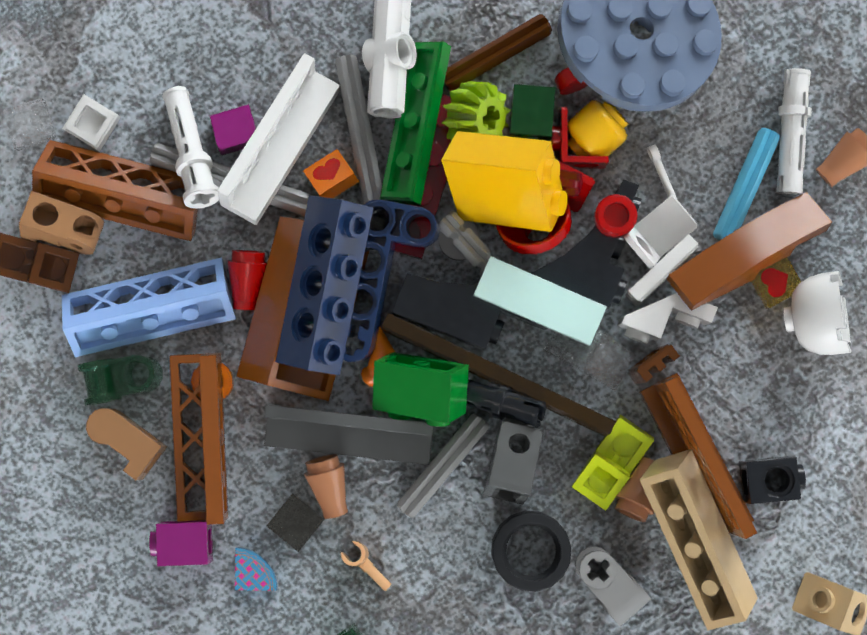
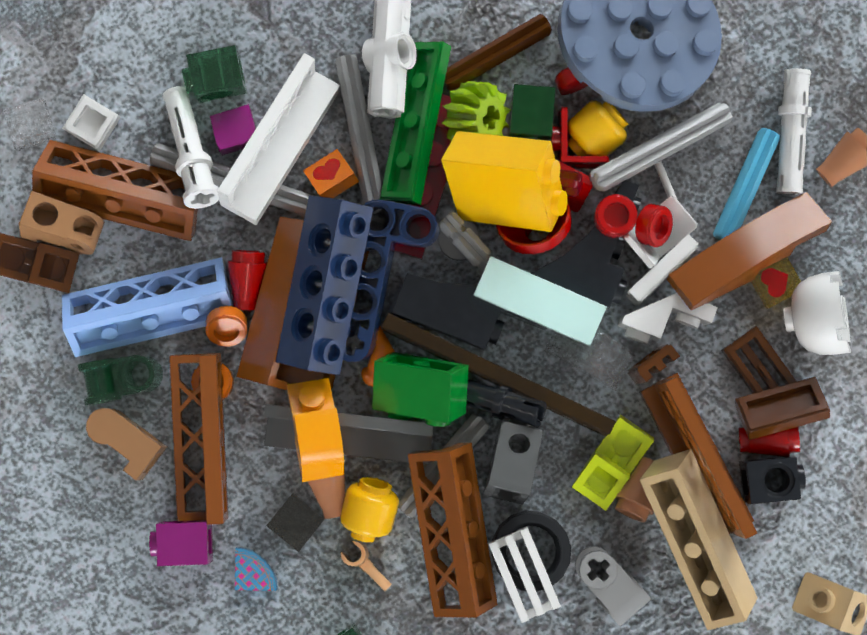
none -> clear green brick [182,45,247,103]
none -> orange tile [205,306,247,347]
none -> light orange brick [287,378,344,482]
none -> yellow head [340,477,399,542]
none -> dark orange fence [408,442,498,618]
none -> white tile [488,527,561,623]
none -> light grey axle [589,103,733,192]
none -> red tile [635,204,673,247]
none -> reddish brown tile [721,326,797,394]
none -> reddish brown tile [735,377,830,440]
none -> red cone [738,427,800,457]

